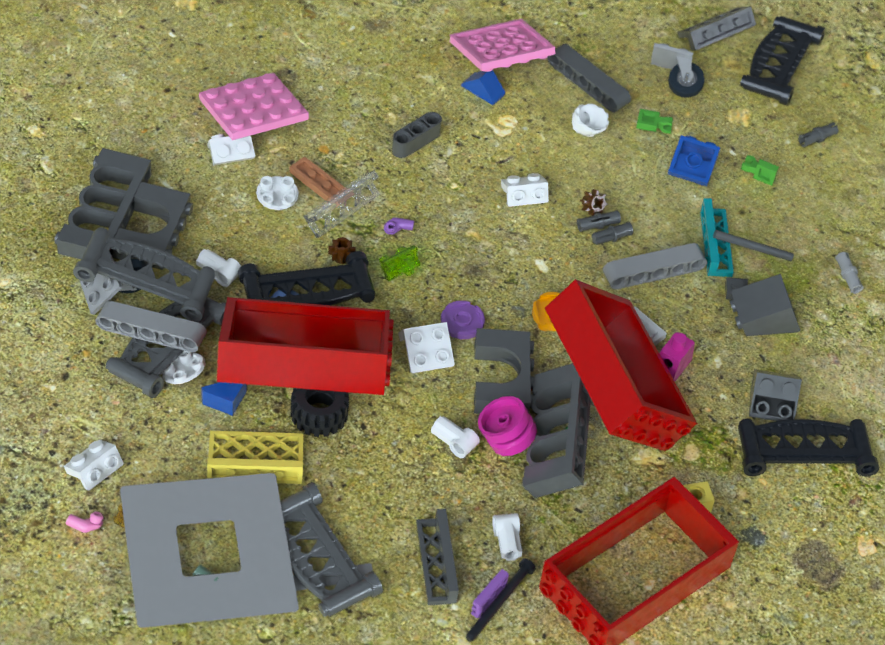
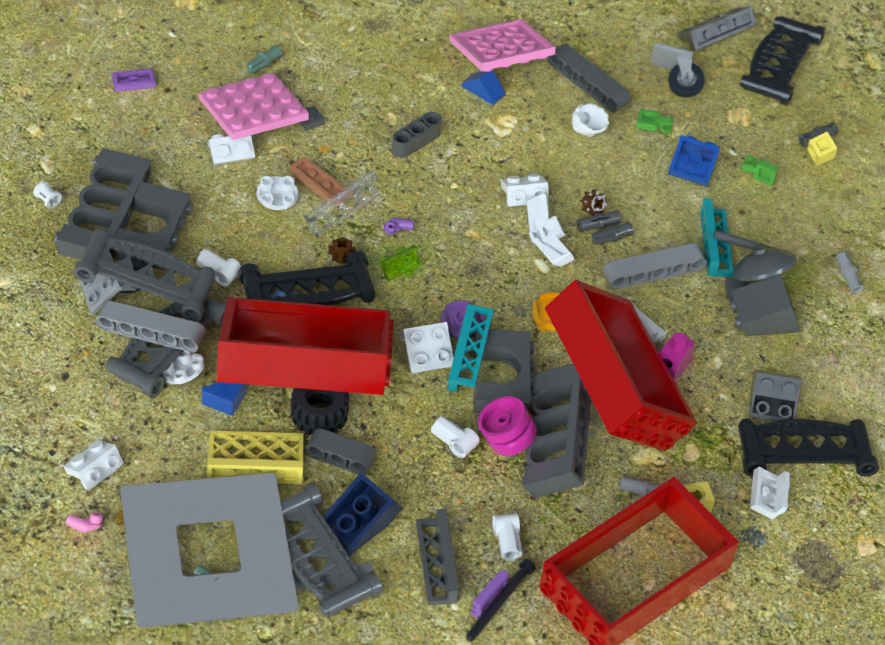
none -> white bush [33,181,62,209]
none -> medium lavender tile [112,68,156,92]
none -> sand green axle [246,45,282,74]
none -> dark grey plate [299,106,324,131]
none -> dark grey beam [305,429,377,475]
none -> dark blue slope [323,472,403,556]
none -> teal fence [448,304,494,392]
none -> white plate [527,192,575,267]
none -> light grey pin [619,475,660,497]
none -> dark grey dish [733,246,797,281]
none -> white bracket [750,467,790,520]
none -> light yellow brick [807,132,837,166]

